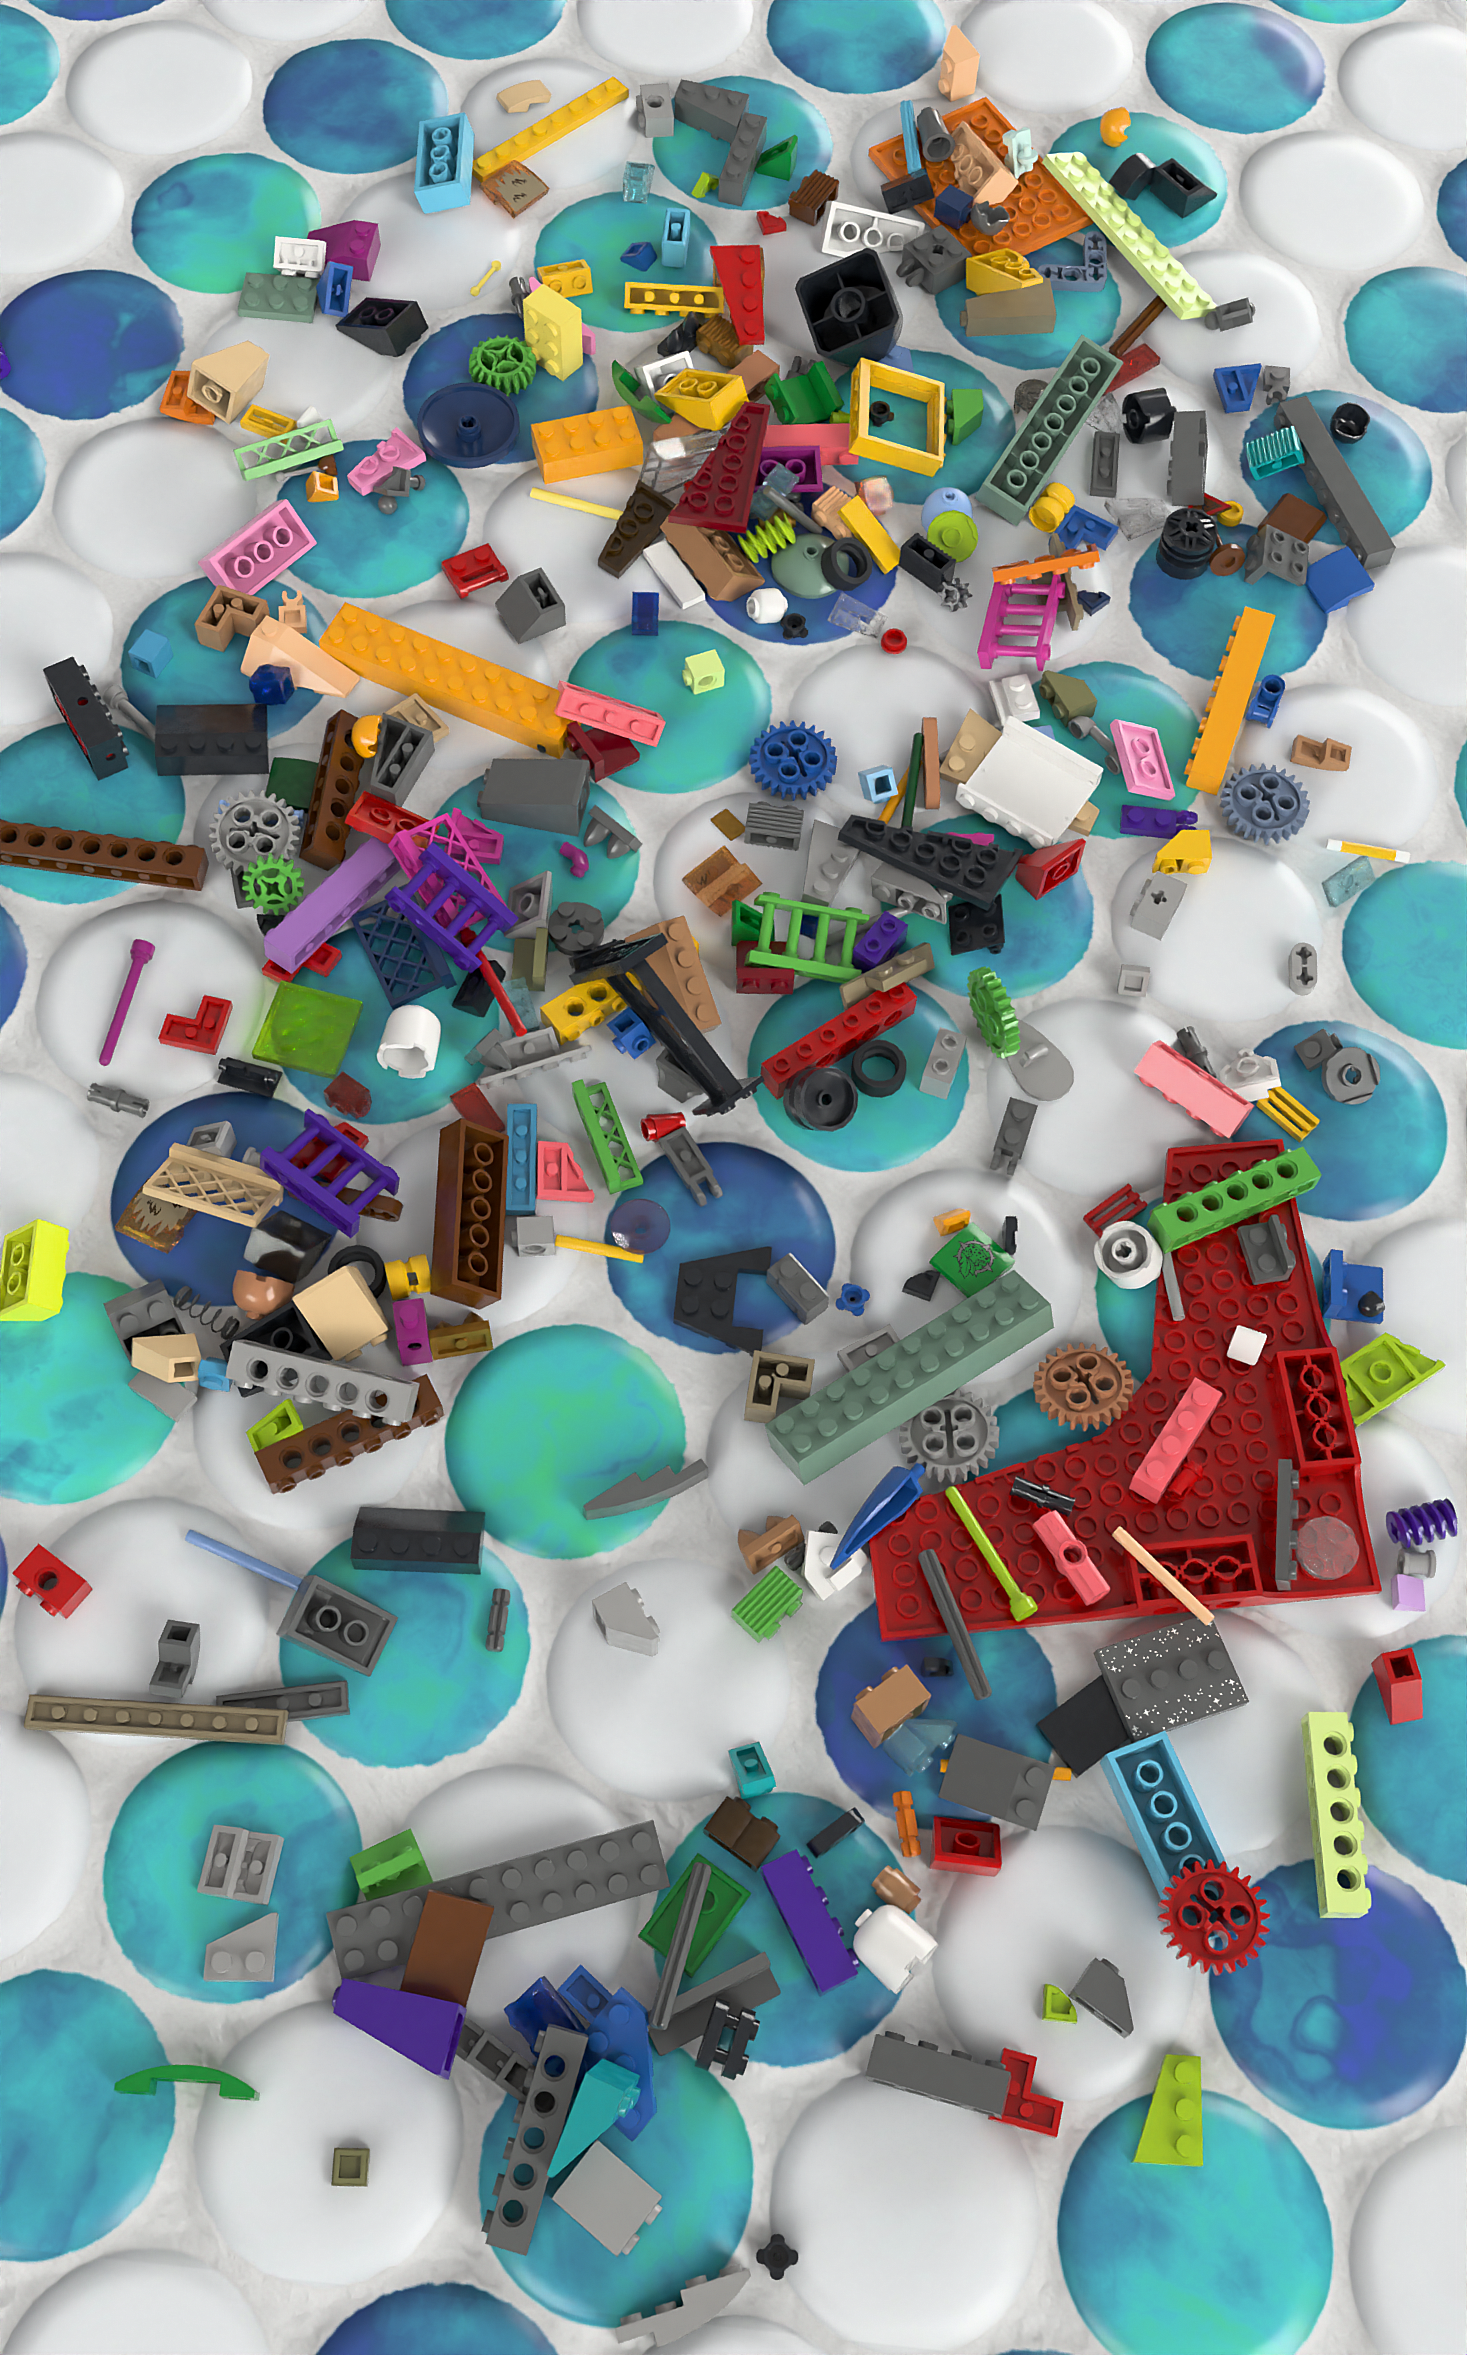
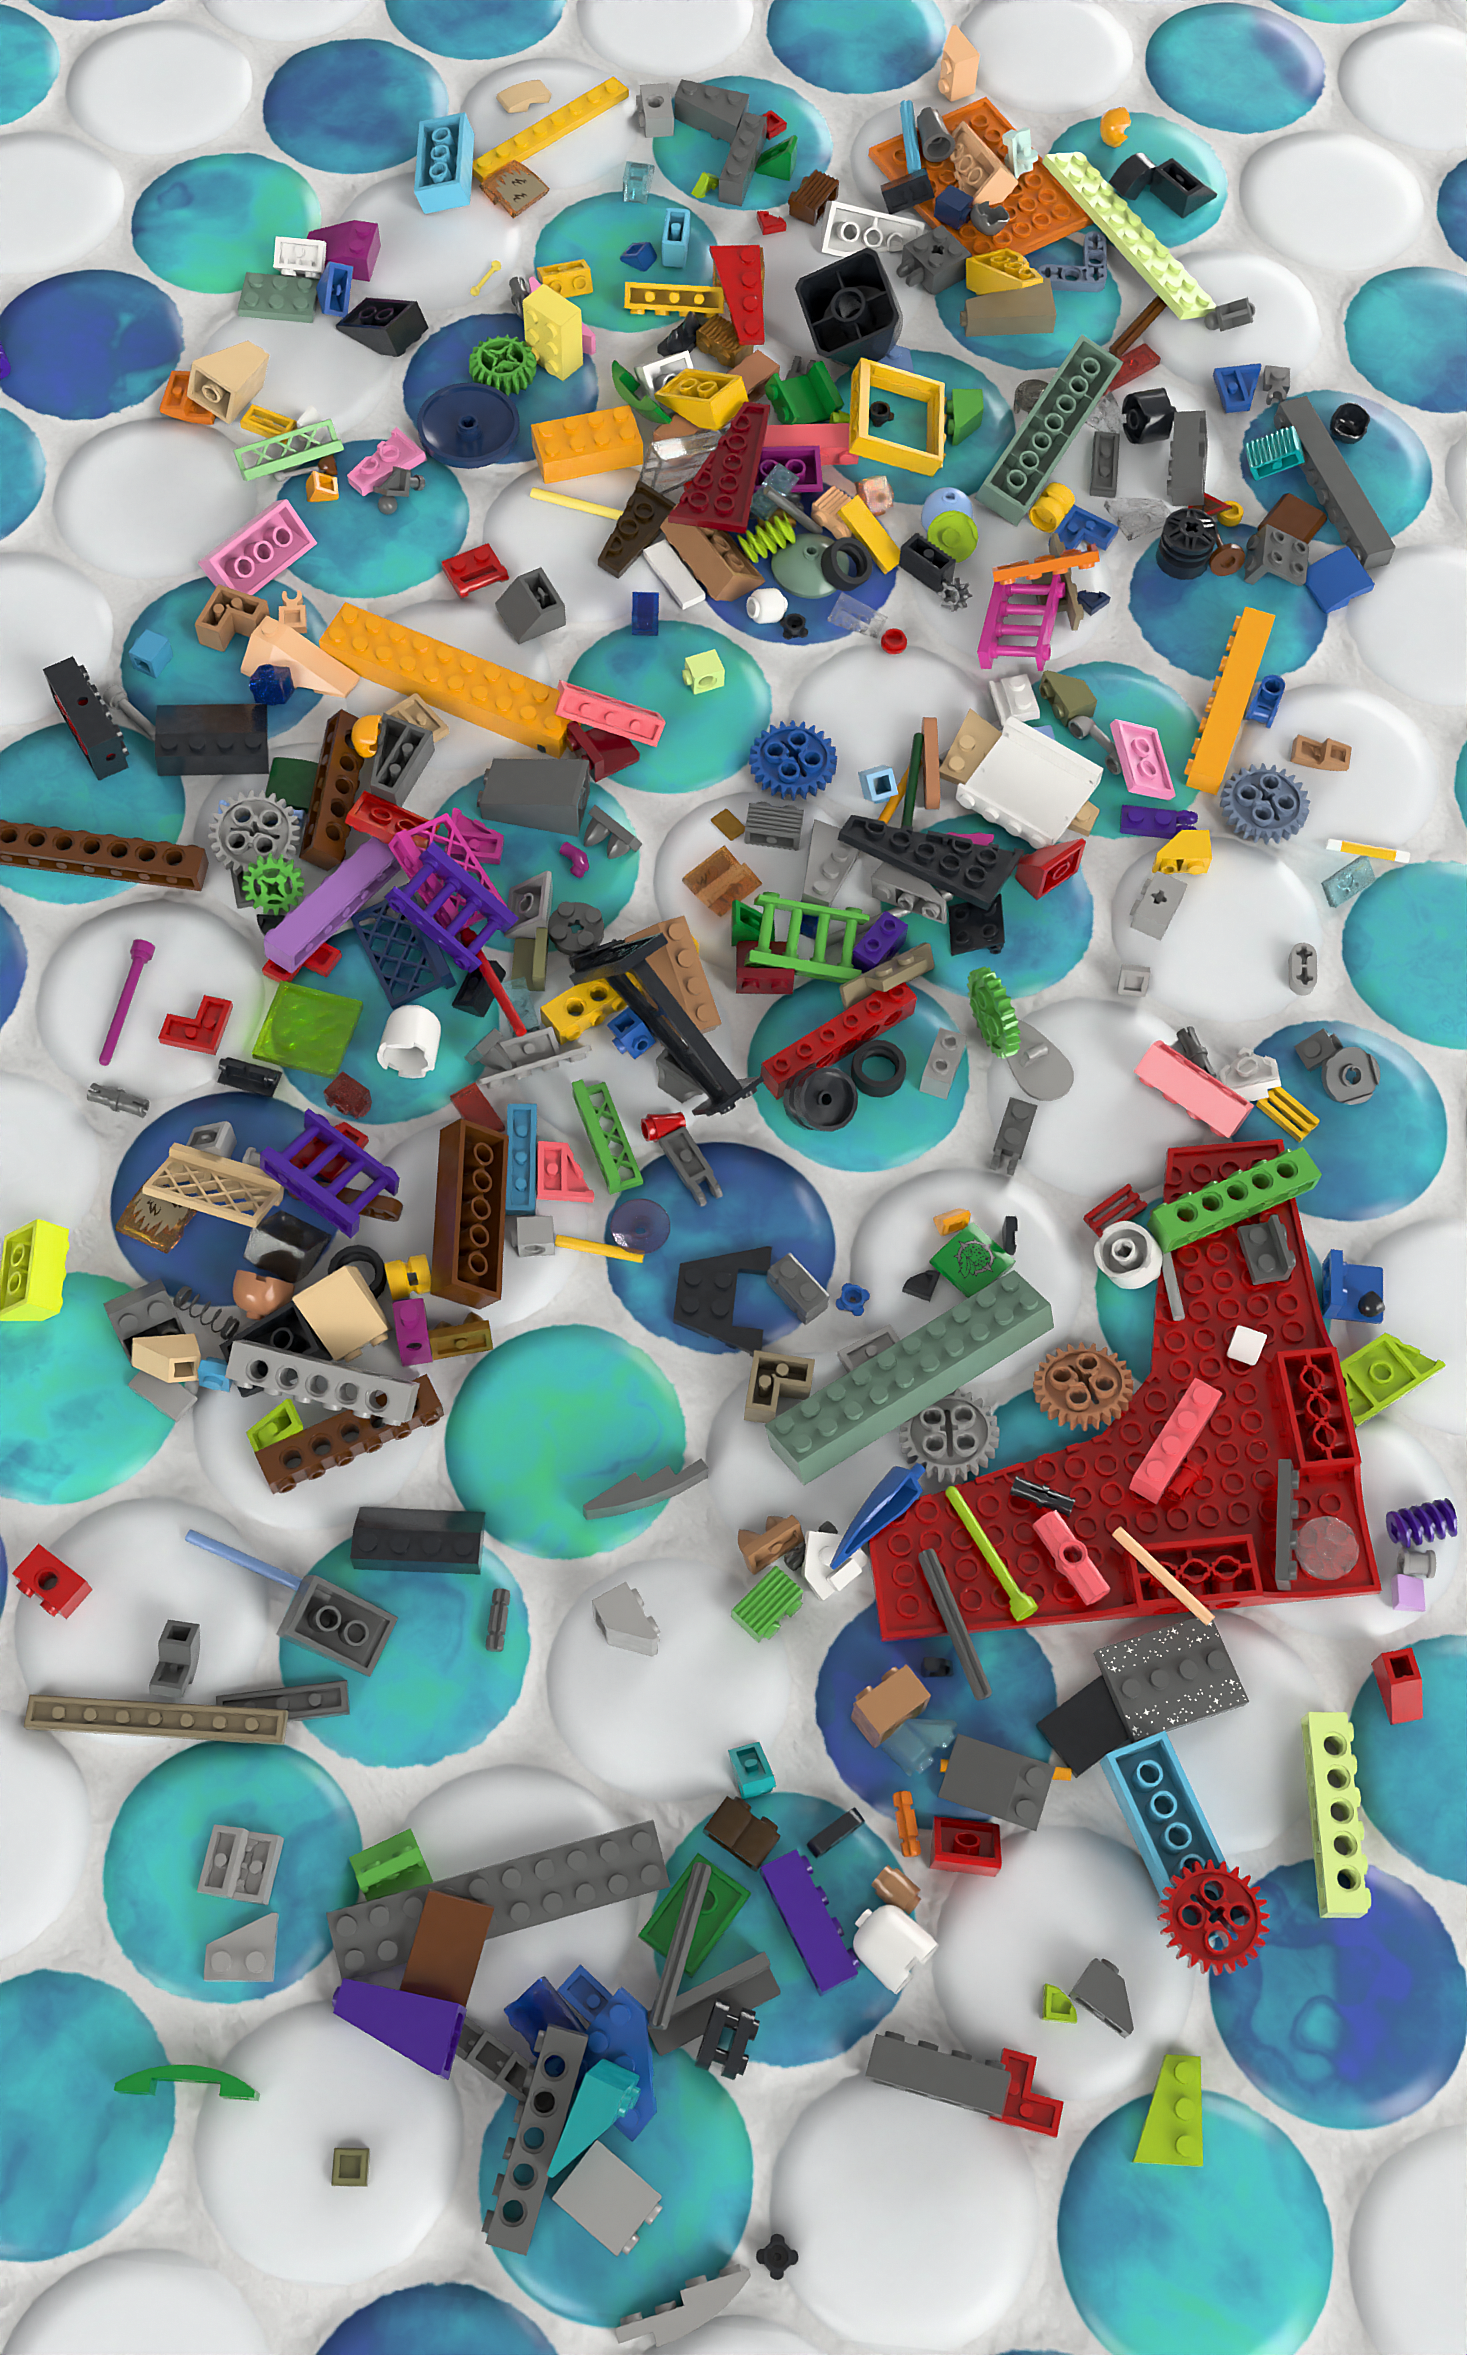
none -> red tile [762,110,787,140]

